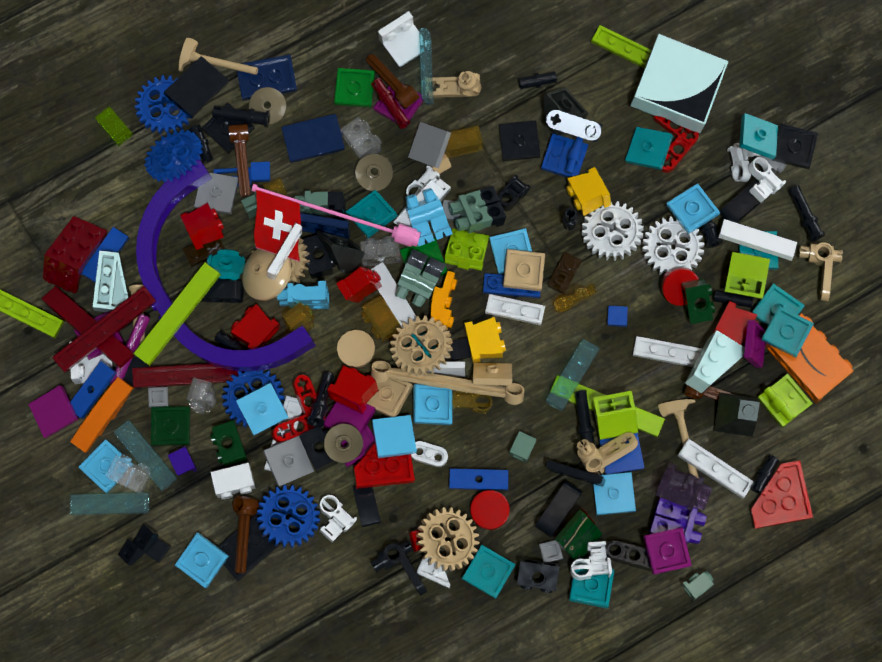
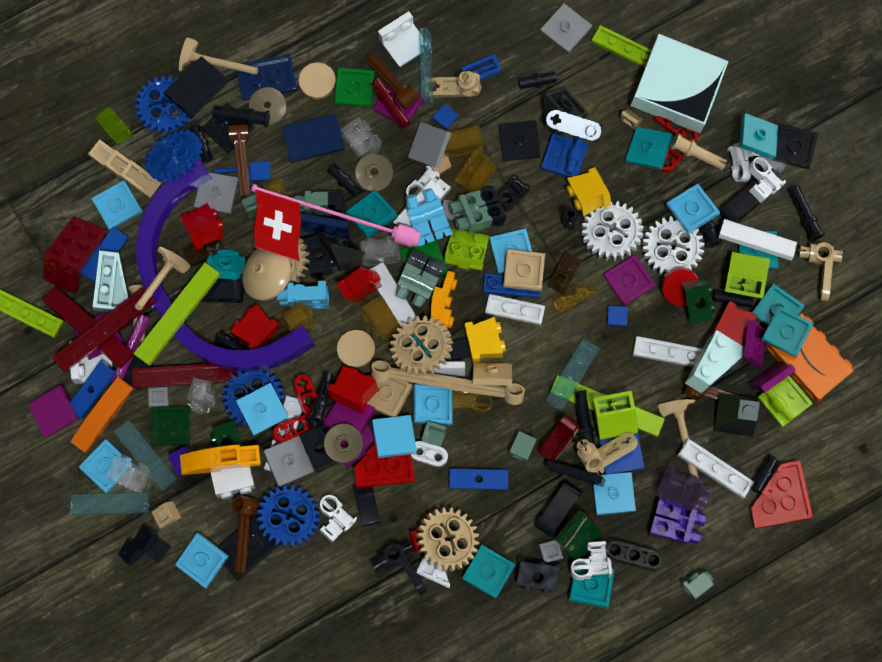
white tile [267,223,302,280] -> none
red tile [470,490,510,531] -> none
magenta plate [643,527,692,575] -> none
none -> tan slope [88,139,161,198]
none -> medium azure tile [91,180,143,230]
none -> tan piece [135,247,190,310]
none -> tan slope [152,501,181,529]
none -> light orange slope [180,445,261,475]
none -> tan tile [299,62,336,99]
none -> black pin [327,163,362,198]
none -> sand green panel [422,421,446,447]
none -> blue tile [432,104,459,130]
none -> clear yellow brick [454,150,497,193]
none -> blue tile [461,54,502,81]
none -> dark red animal [538,415,579,462]
none -> light grey plate [540,4,592,54]
none -> magenta tile [603,255,656,306]
none -> tan slope [620,109,643,130]
none -> tan pin [670,133,727,170]
none -> magenta tile [748,362,796,392]

